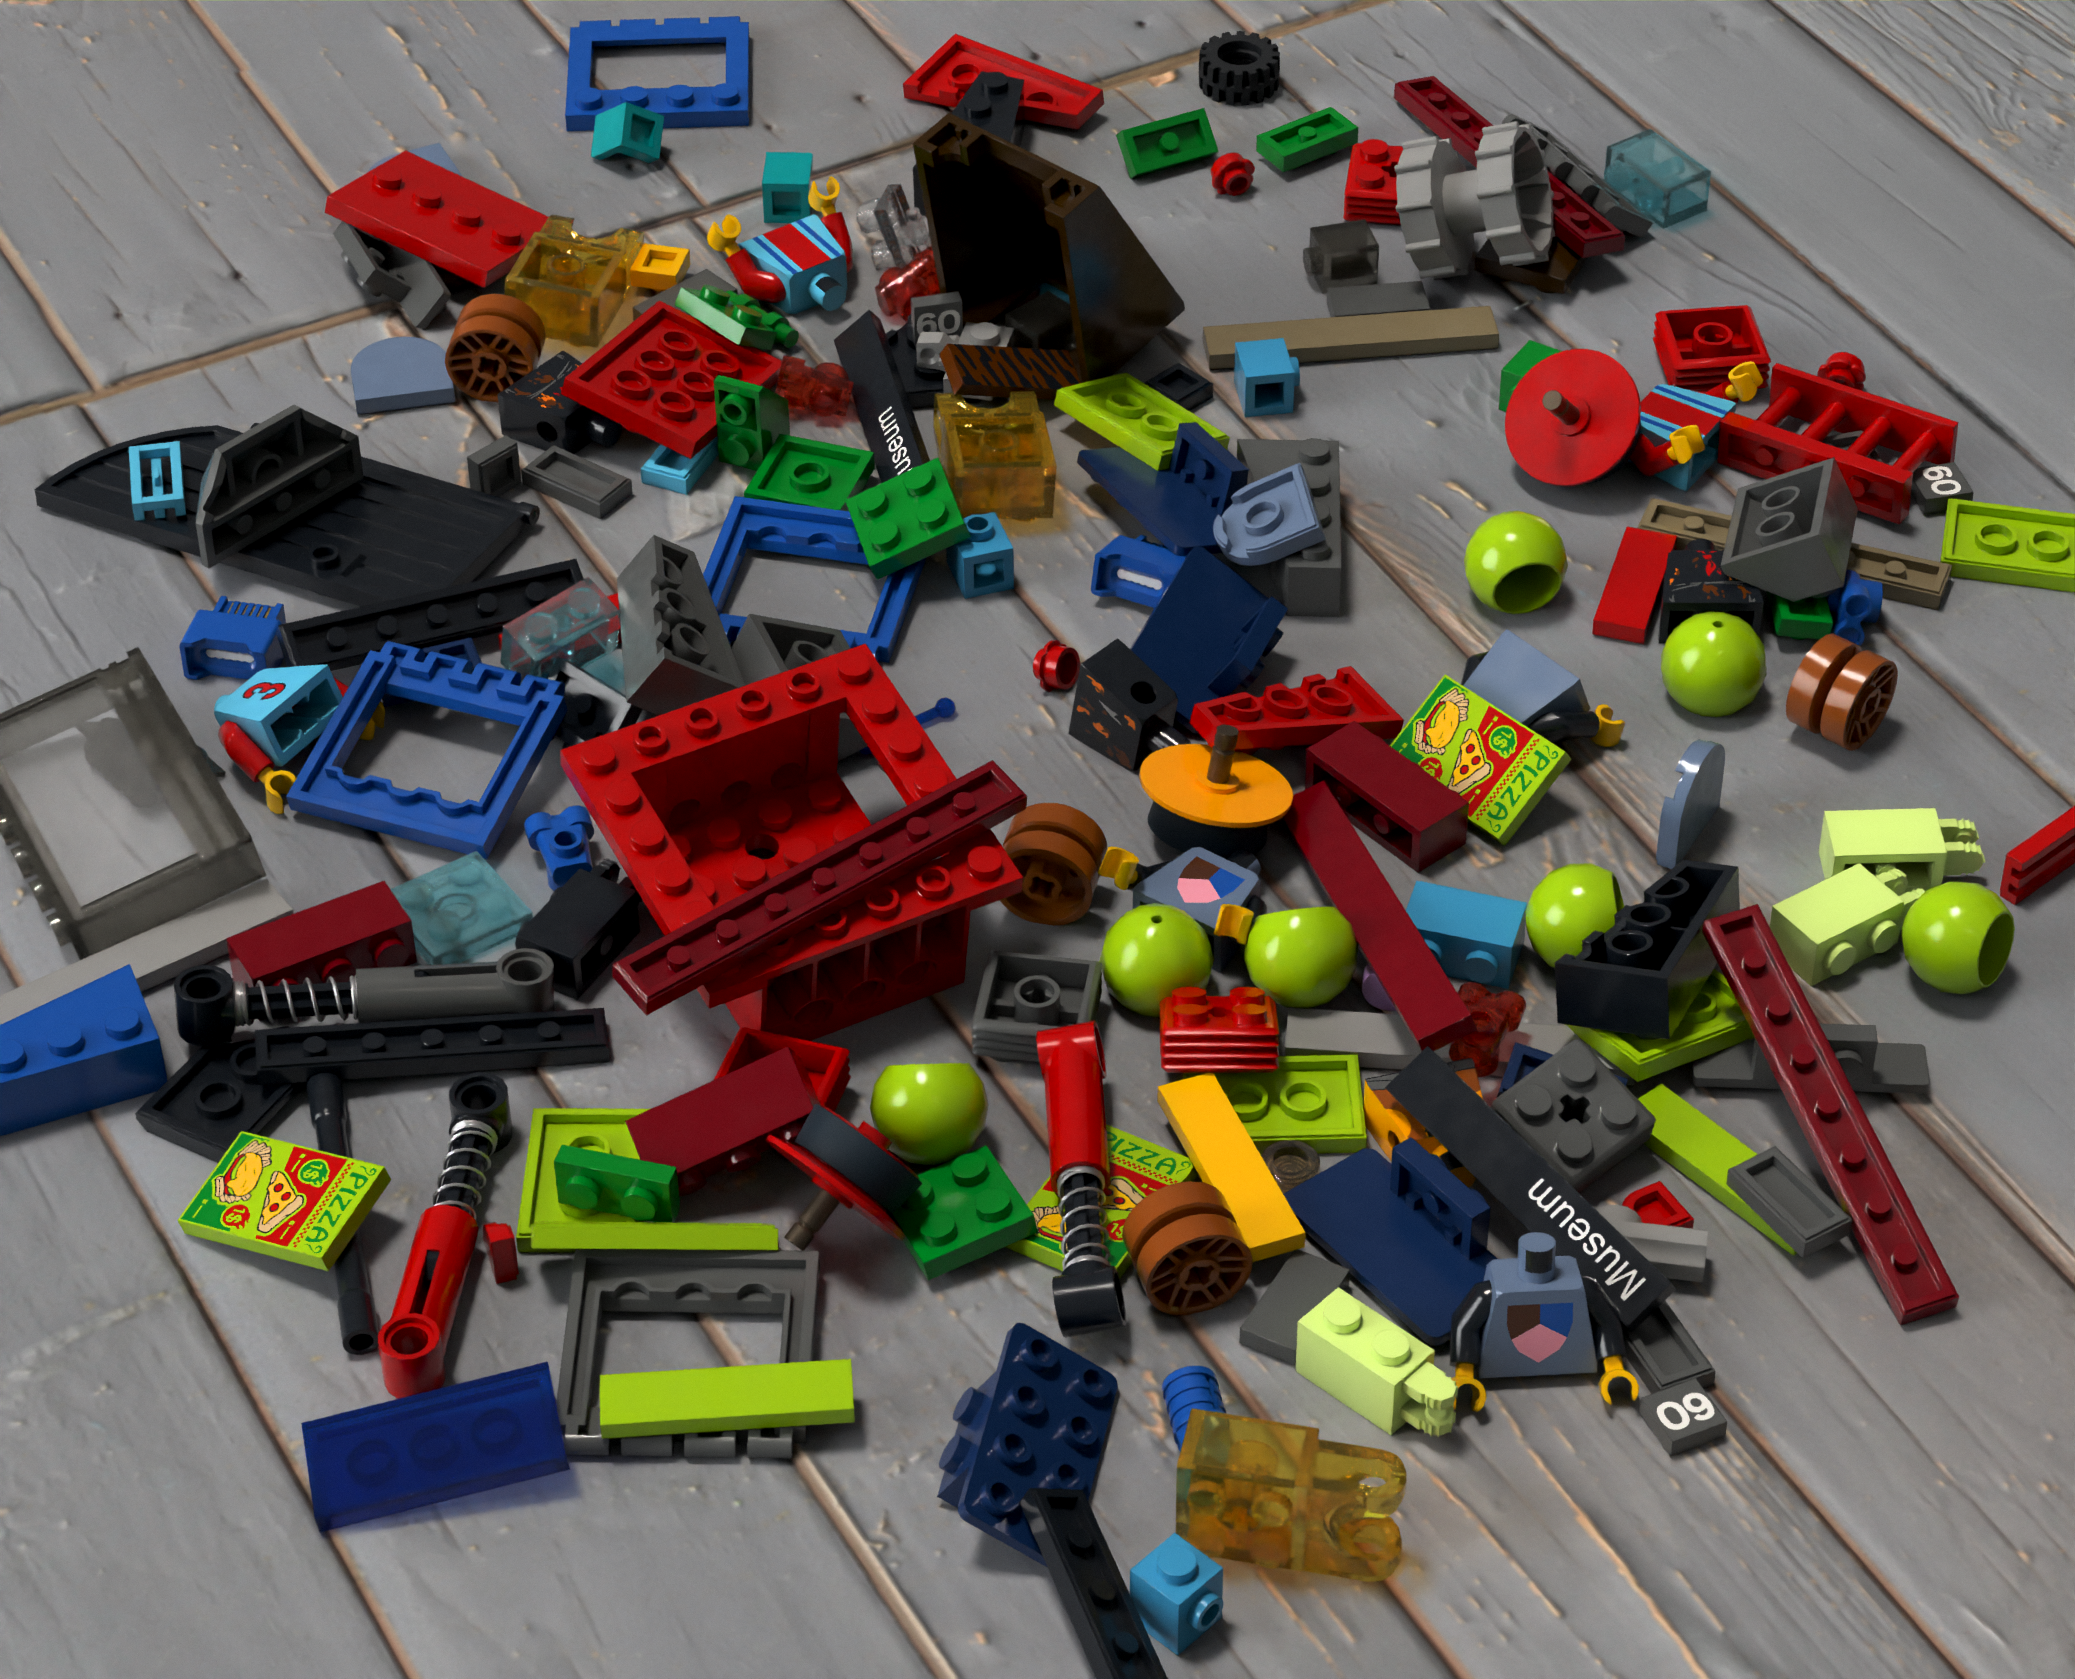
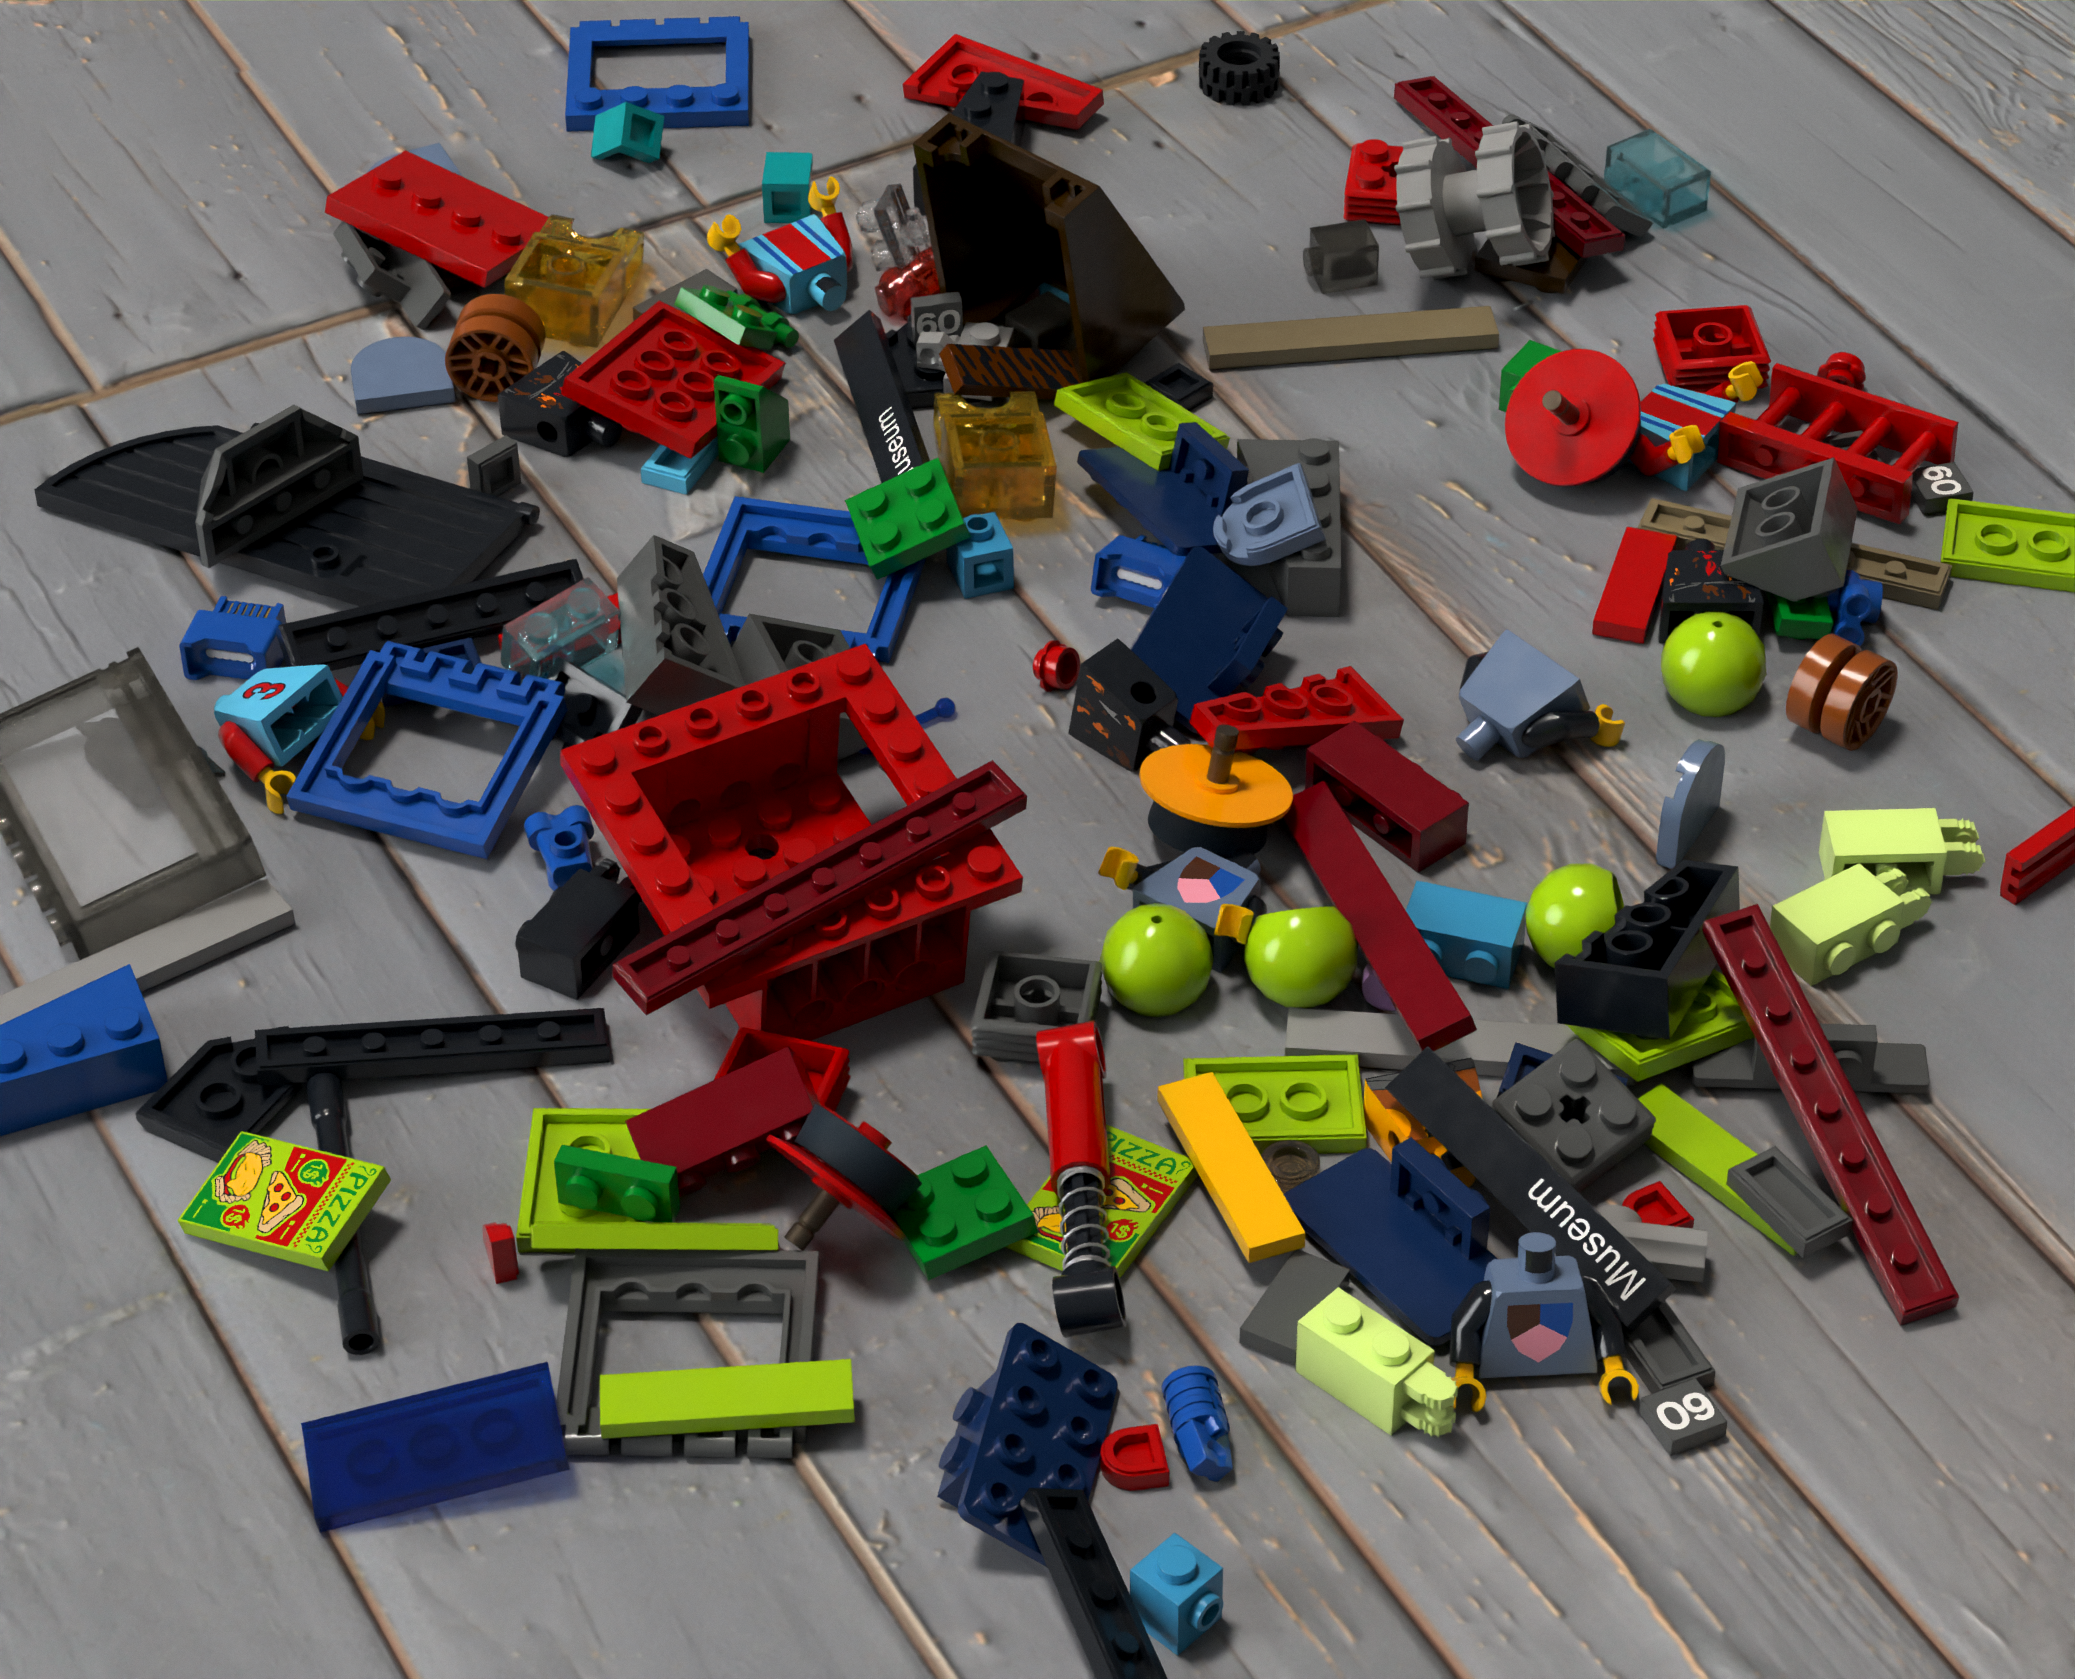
medium azure tile [129,441,186,521] -> none
piece [174,948,555,1047] -> none
dark red brick [226,881,417,1021] -> none
red piece [378,1072,512,1401] -> none
clear light blue plate [390,851,533,965] -> none
dark grey tile [521,445,633,519] -> none
yellow plate [630,243,691,291] -> none
green plate [744,434,875,511] -> none
clear red plate [775,355,854,417] -> none
lime helmet [870,1063,989,1165] -> none
dark orange wheel [1000,803,1108,926] -> none
green plate [1116,108,1219,179] -> none
dark orange wheel [1122,1181,1253,1315] -> none
red brick [1160,987,1279,1073] -> none
clear yellow brick [1175,1408,1407,1582] -> none
red plate [1211,153,1255,196] -> none
dark azure brick [1234,338,1300,417] -> none
green plate [1256,107,1359,172] -> none
dark grey tile [1327,281,1431,317] -> none
tile [1390,675,1571,846] -> none
clear red plate [1449,982,1526,1078] -> none
lime helmet [1464,511,1568,614] -> none
lime helmet [1902,882,2015,994] -> none
none -> red tile [1101,1424,1169,1491]

